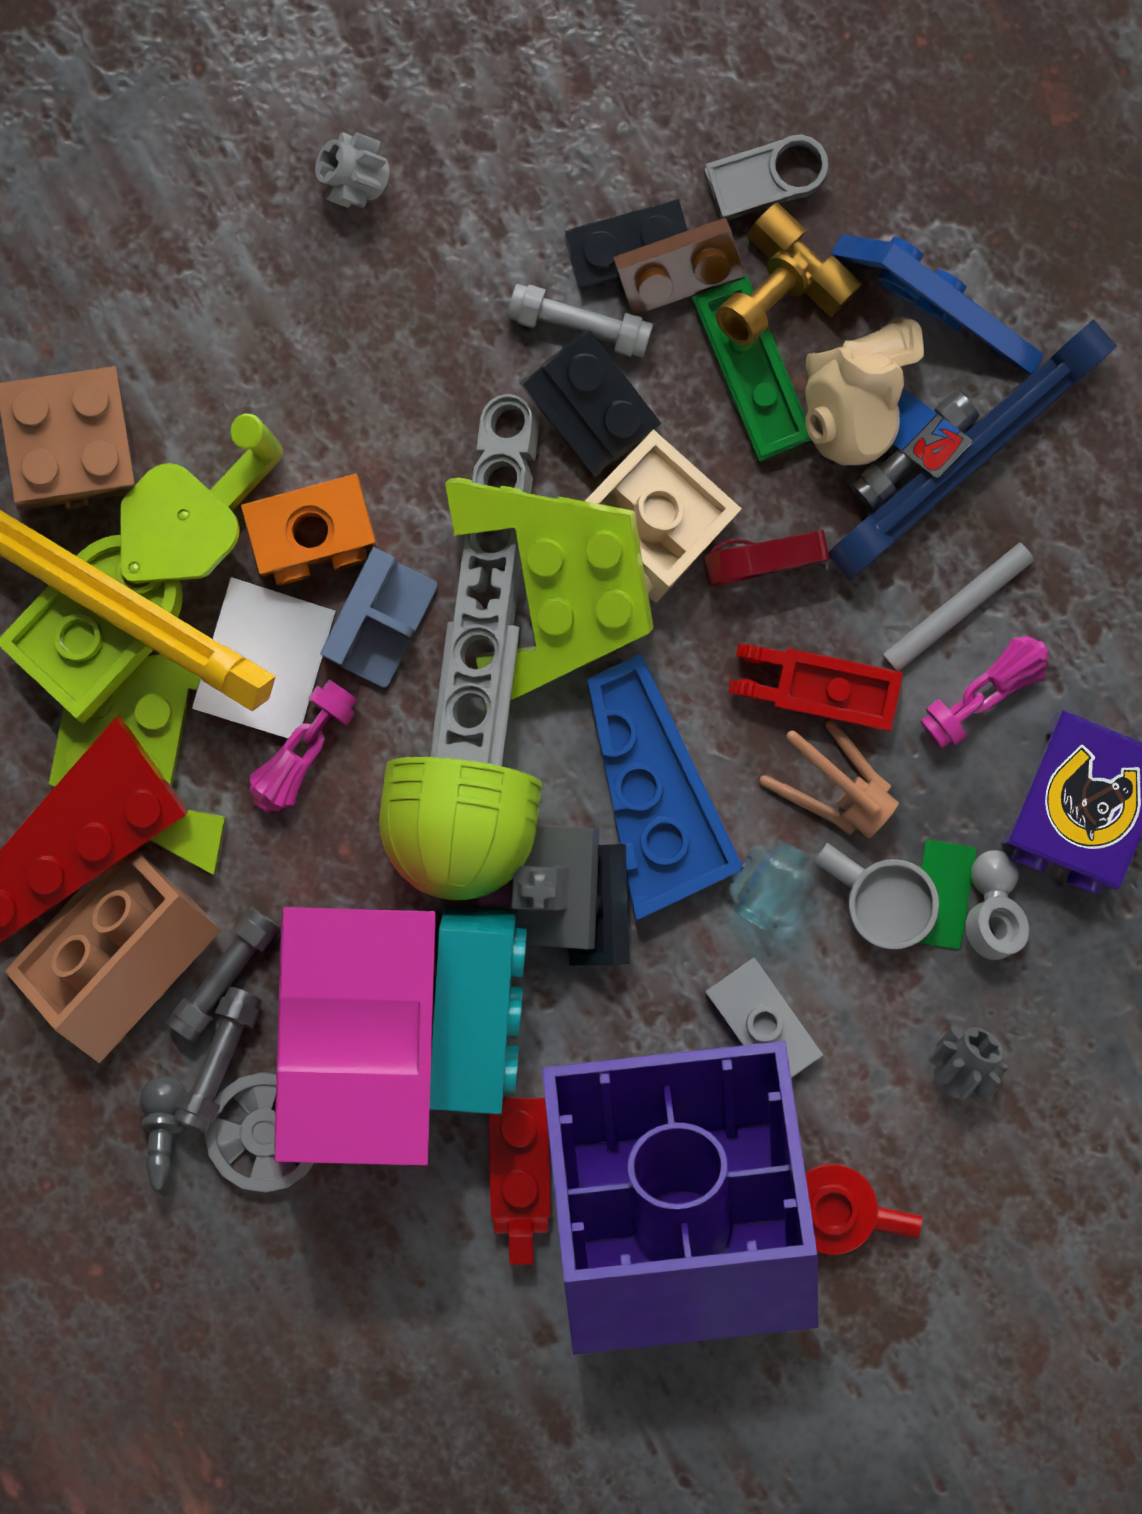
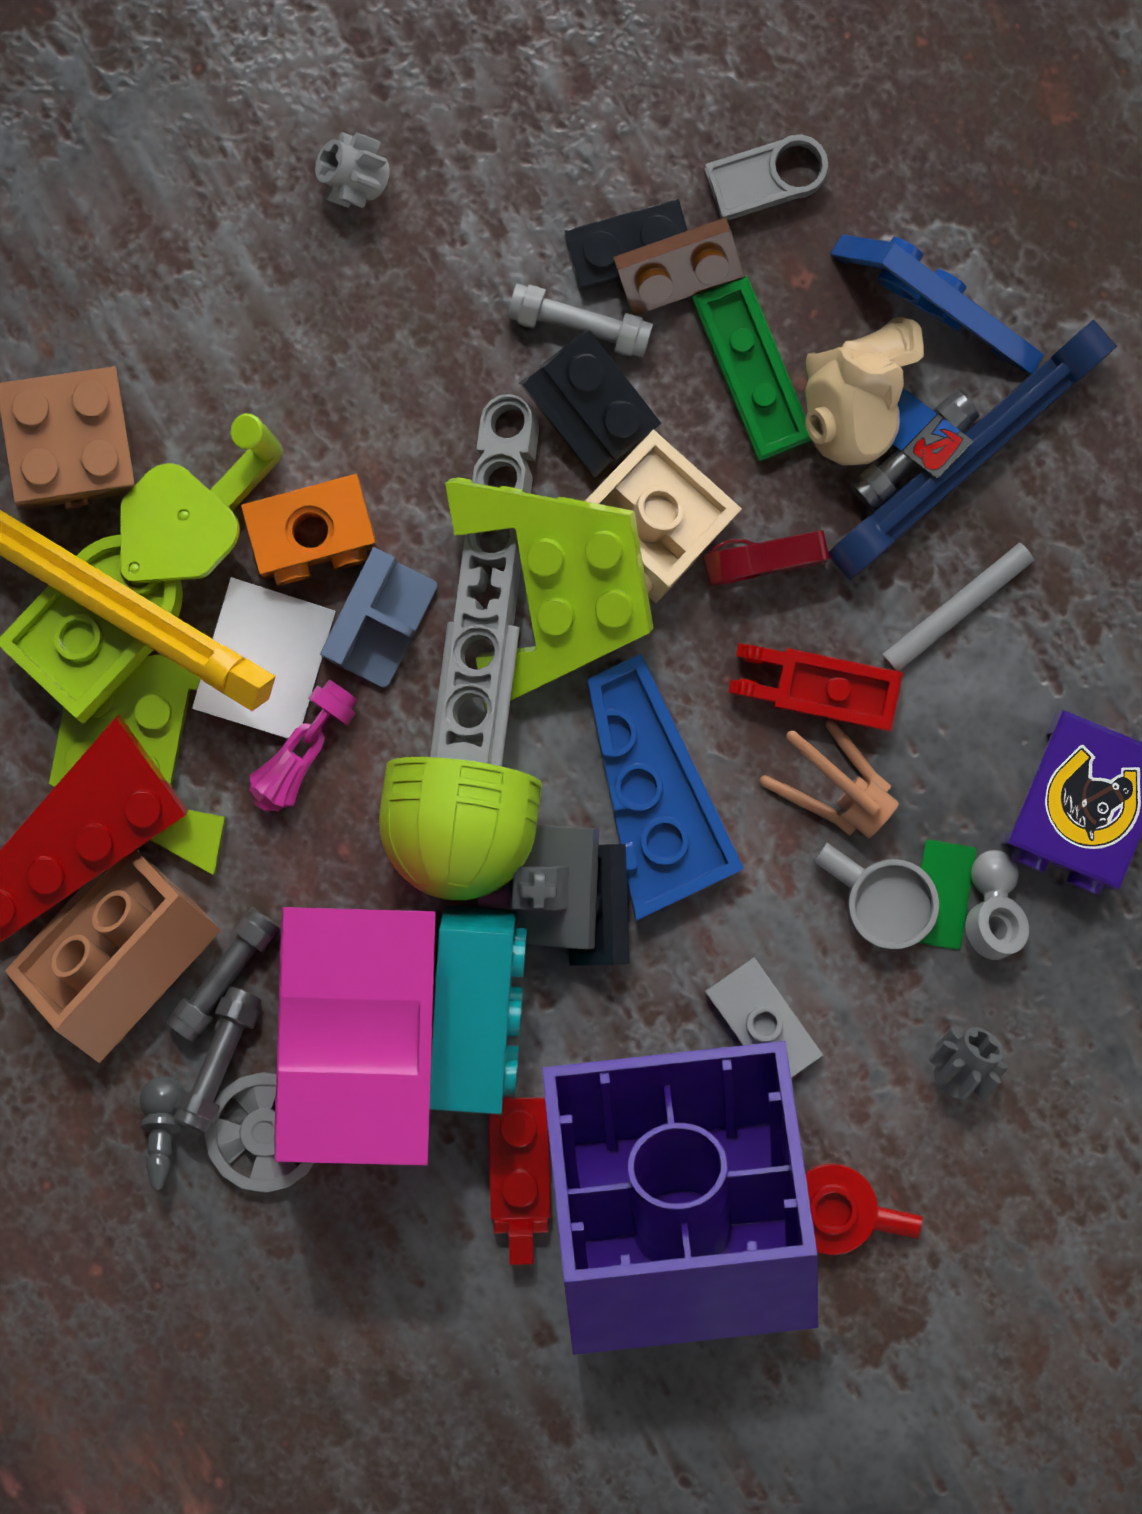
pearl gold bar [715,202,862,346] -> none
clear light blue head [729,839,818,933] -> none
dark pink piece [920,636,1049,749] -> none

